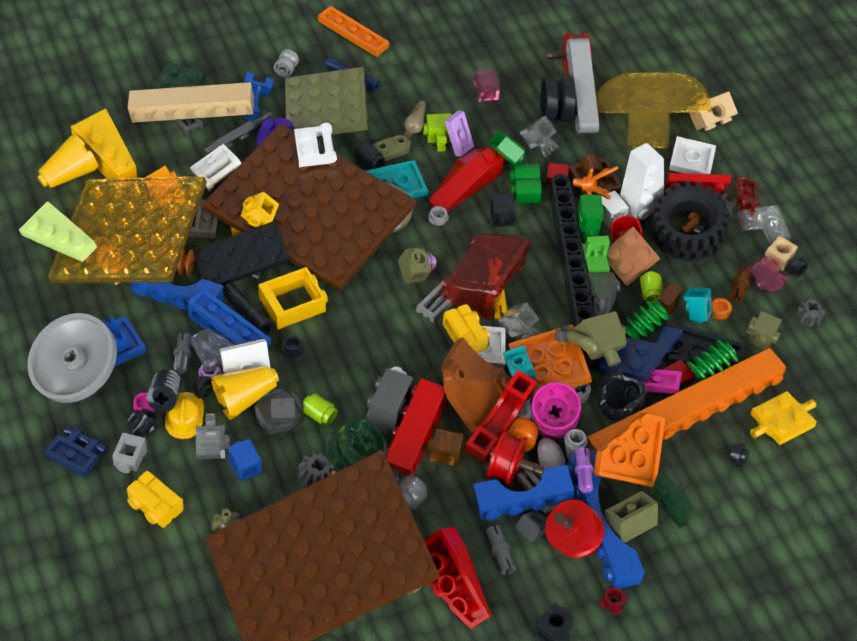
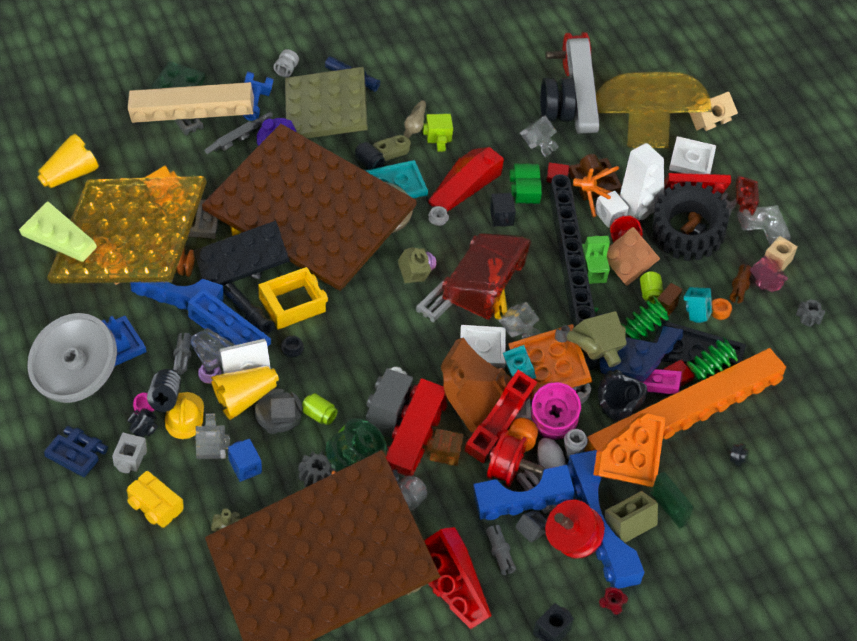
yellow wedge [71,108,138,193] -> none
white plate [190,144,242,191] -> none
black plate [192,376,213,399] -> none
yellow brick [240,192,279,228] -> none
white plate [294,123,337,167] -> none
orange plate [318,6,389,57] -> none
yellow brick [443,304,490,353] -> none
lavender plate [445,110,474,157] -> none
clear pink brick [474,69,500,102] -> none
green brick [488,130,525,164] -> none
medium lavender axle [575,447,594,493] -> none
green brick [577,195,604,242] -> none
dark grey slope [587,272,620,316] -> none
olive brick [746,311,782,350] -> none
yellow plate [750,391,817,445] -> none
black plate [788,257,808,277] -> none

